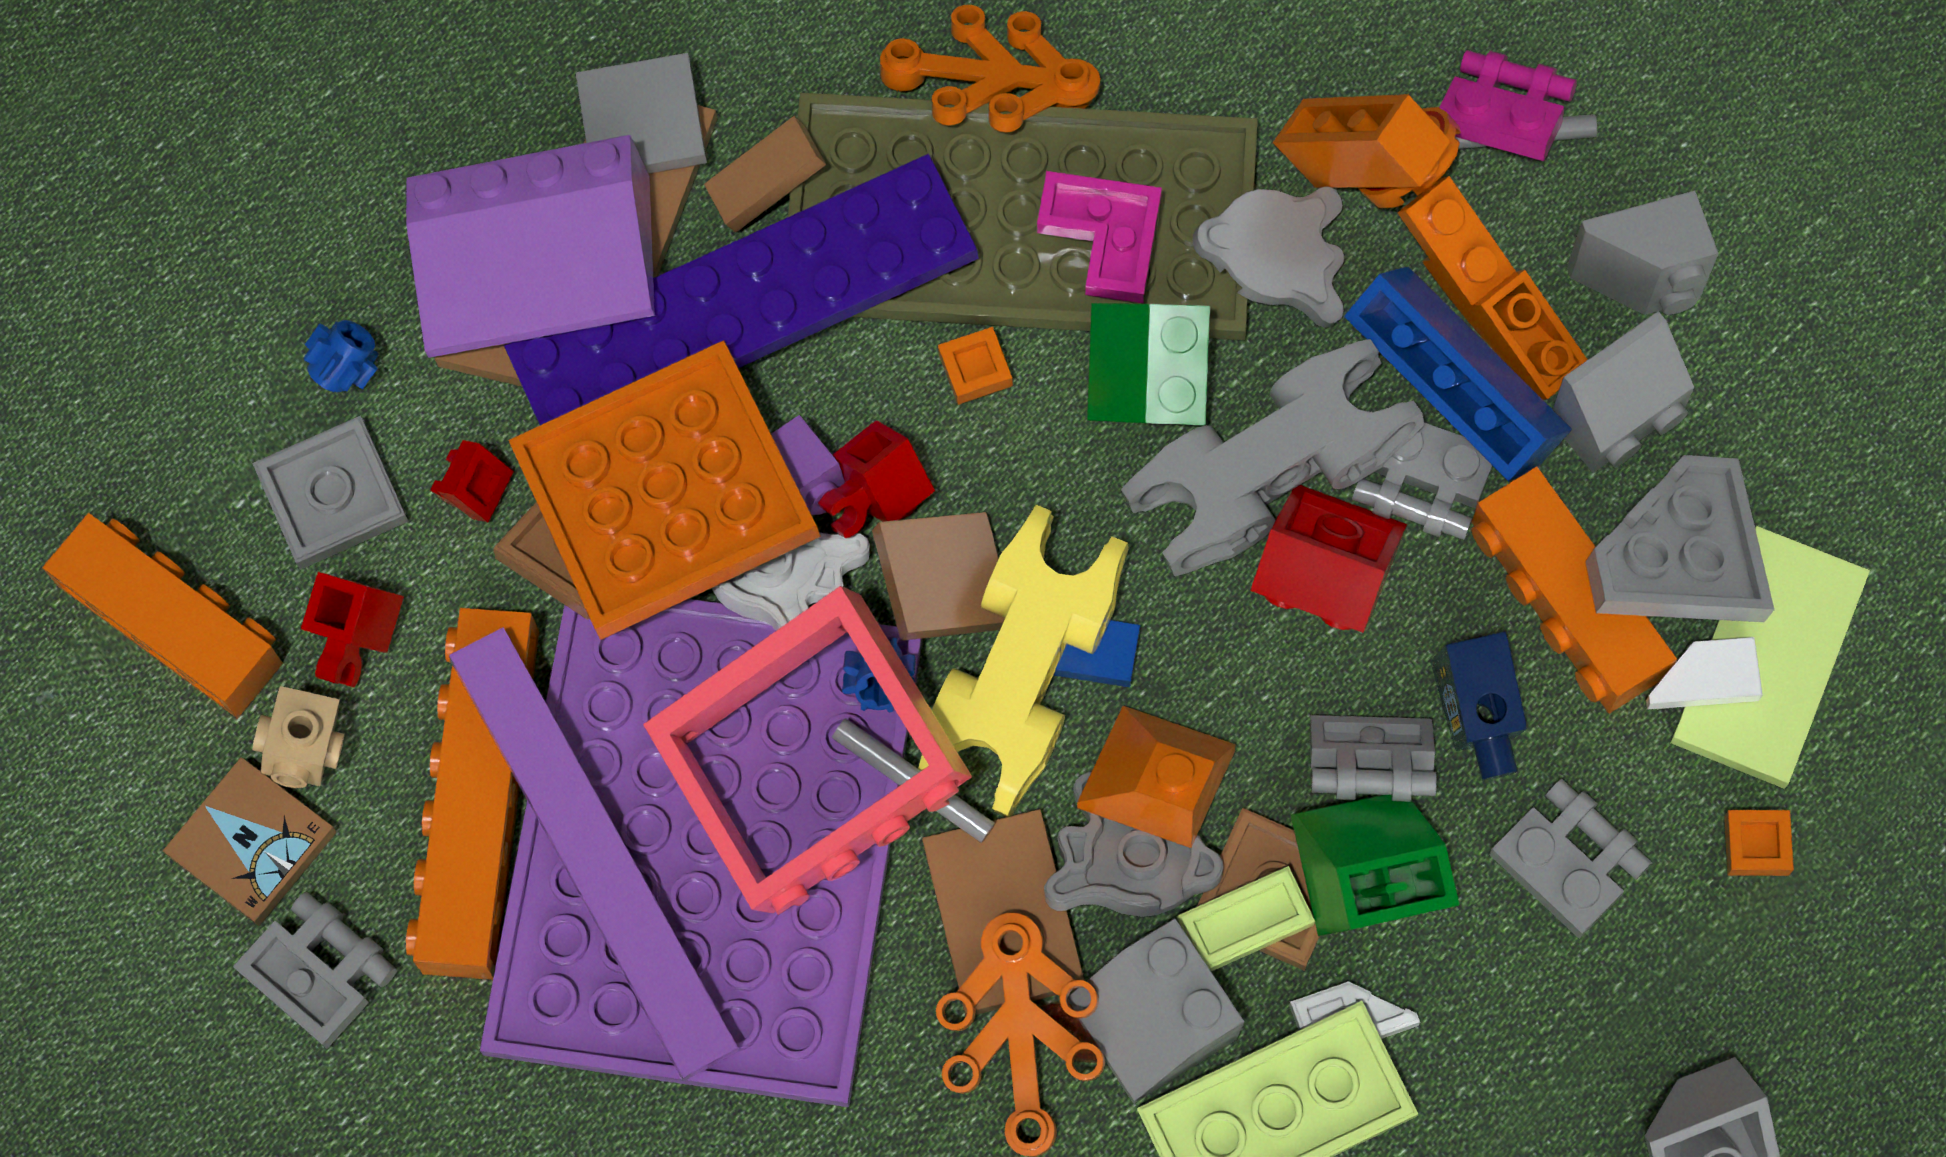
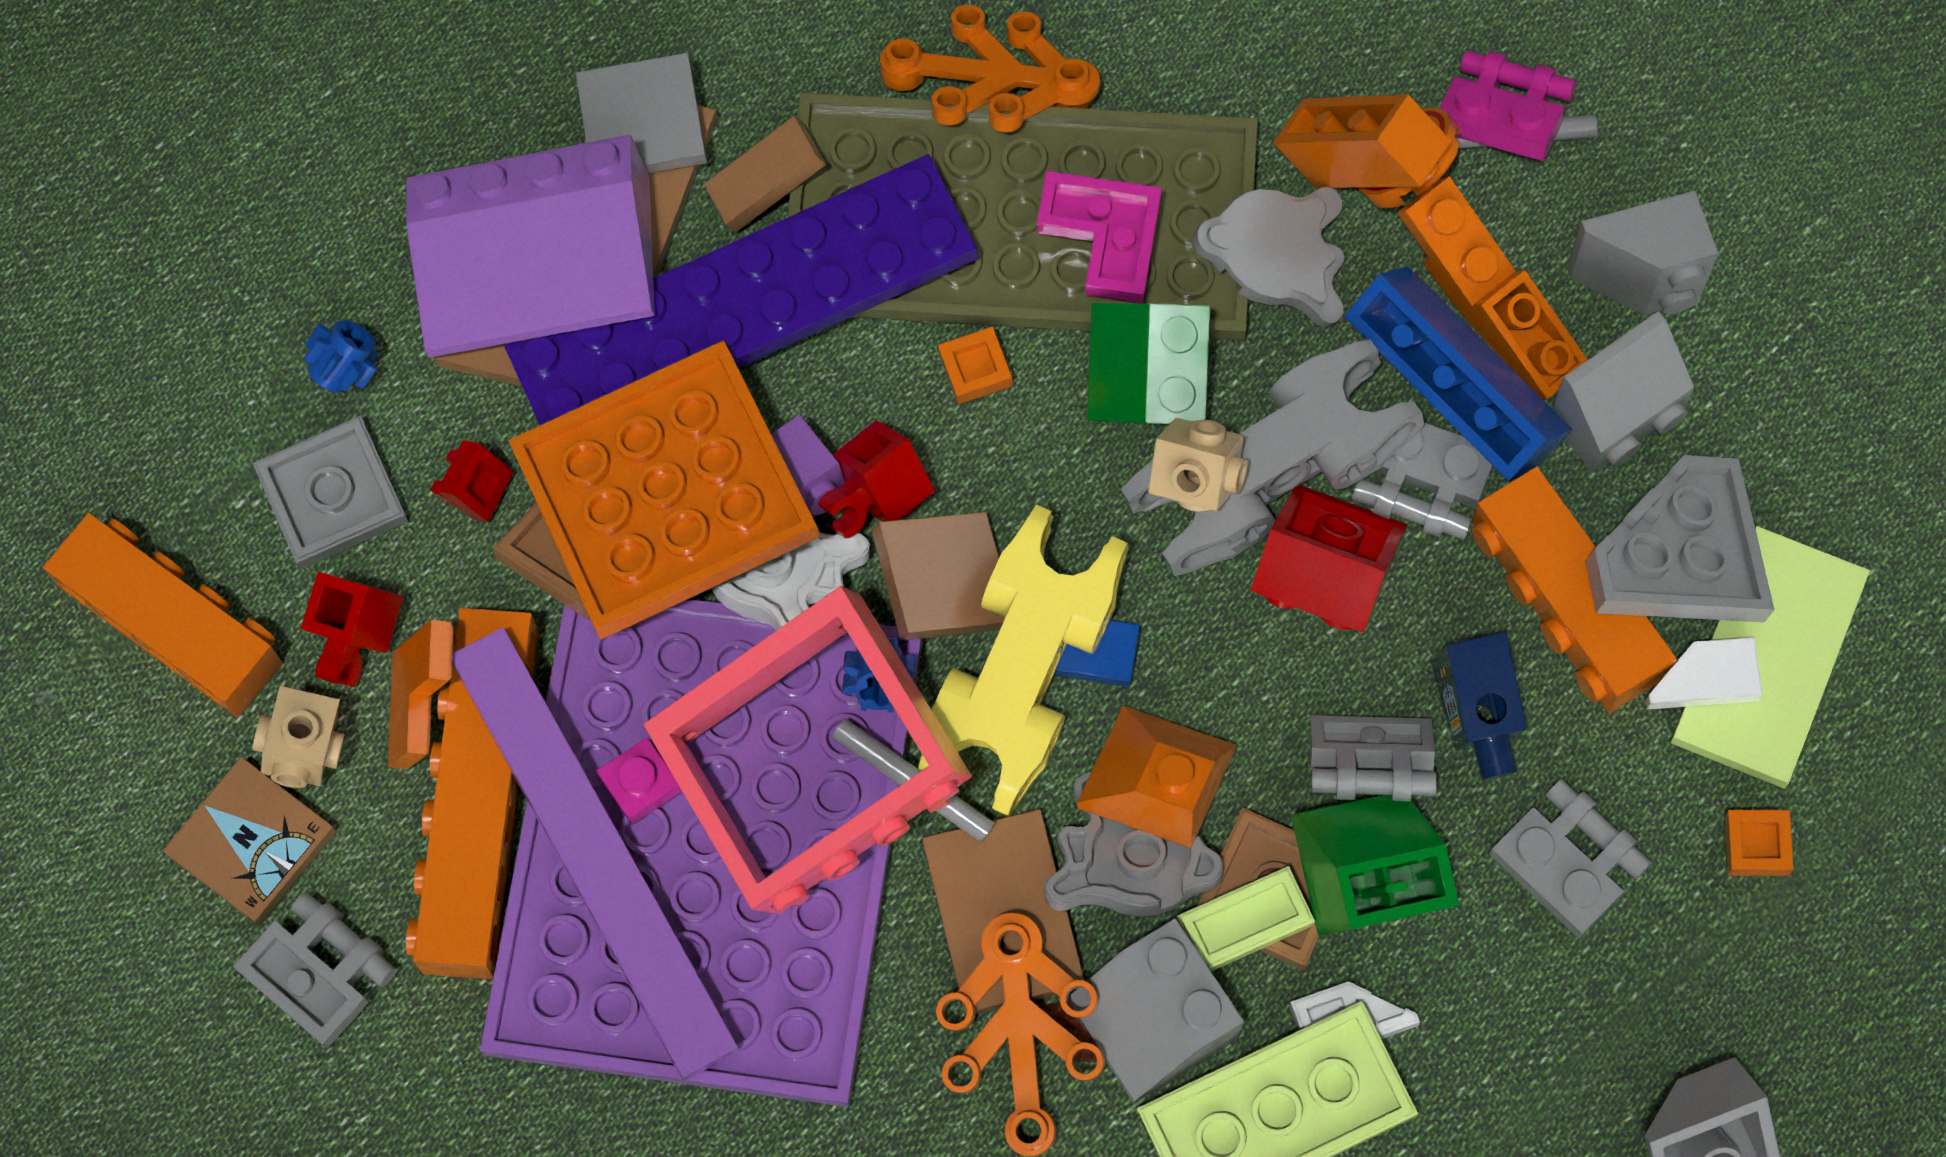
none -> orange tile [388,619,453,769]
none -> dark pink plate [596,737,682,825]
none -> tan brick [1148,418,1248,512]

